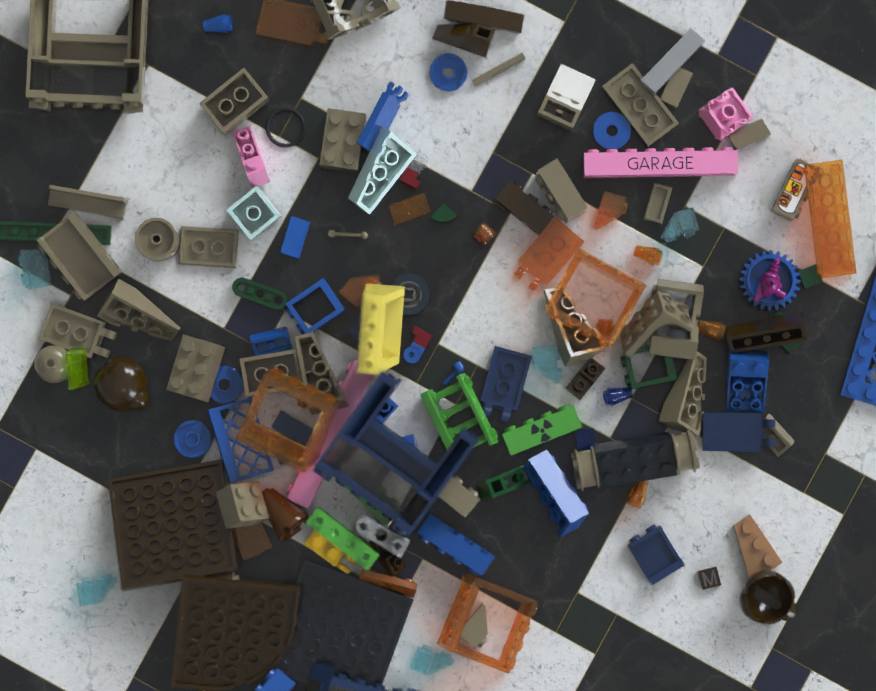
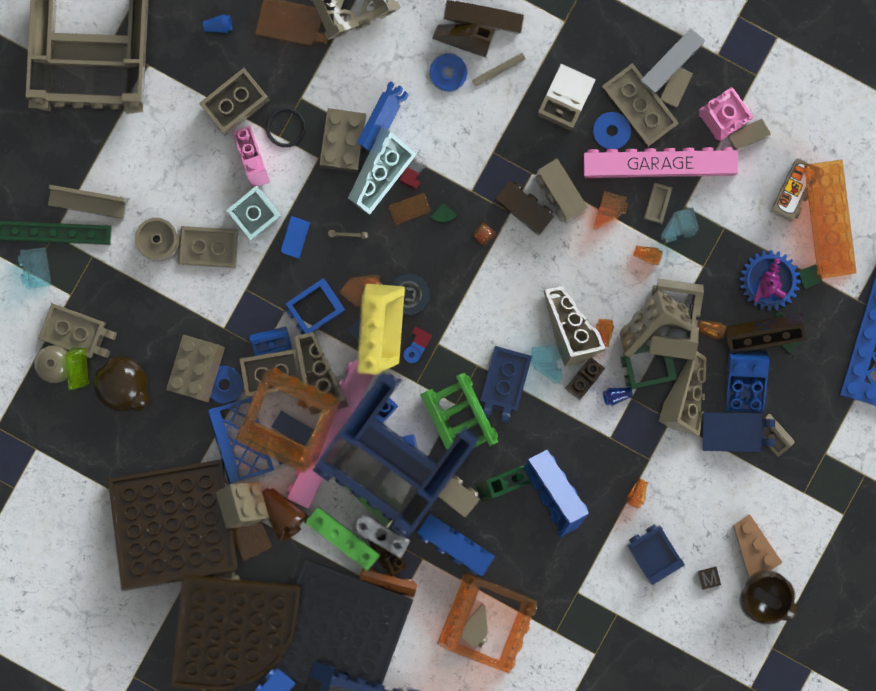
dark tan panel [37,211,123,301] -> none
clear light blue slope [76,574,118,606] -> none
dark tan wedge [97,279,180,342] -> none
blue tile [173,420,212,458] -> none
dark green plate [232,278,288,310] -> none
yellow hinge [304,530,357,574] -> none
clear light blue slope [410,644,454,675] -> none
blue hand [443,361,464,385] -> none
bright green brick [502,404,582,456] -> none
clear orange tile [514,217,584,292] -> none
clear orange windscreen [544,248,646,348] -> none
black brick [571,430,700,491] -> none
clear blue slope [575,428,596,450] -> none

